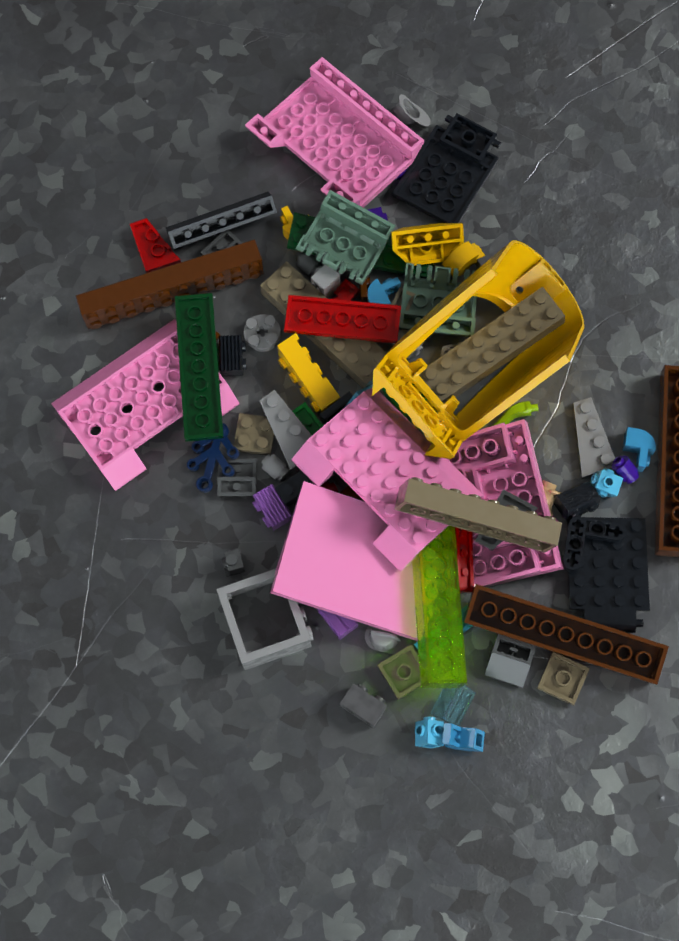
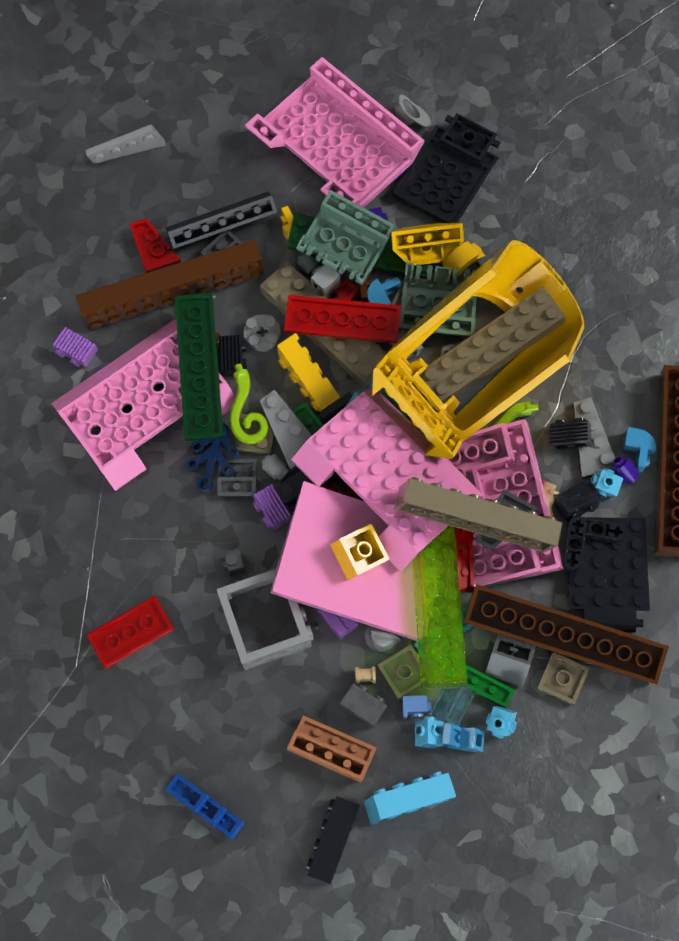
none -> medium lavender brick [52,326,98,368]
none -> light grey wing [86,124,166,163]
none -> red tile [86,595,175,669]
none -> blue slope [165,773,245,840]
none -> lime plant [229,364,268,444]
none -> nougat brick [287,716,377,783]
none -> black brick [305,796,360,885]
none -> yellow brick [330,524,390,580]
none -> tan bush [355,666,376,685]
none -> medium azure wedge [364,771,456,825]
none -> medium blue brick [402,695,431,719]
none -> green plate [434,653,515,708]
none -> medium azure brick [486,706,517,738]
none -> black brick [550,418,592,450]

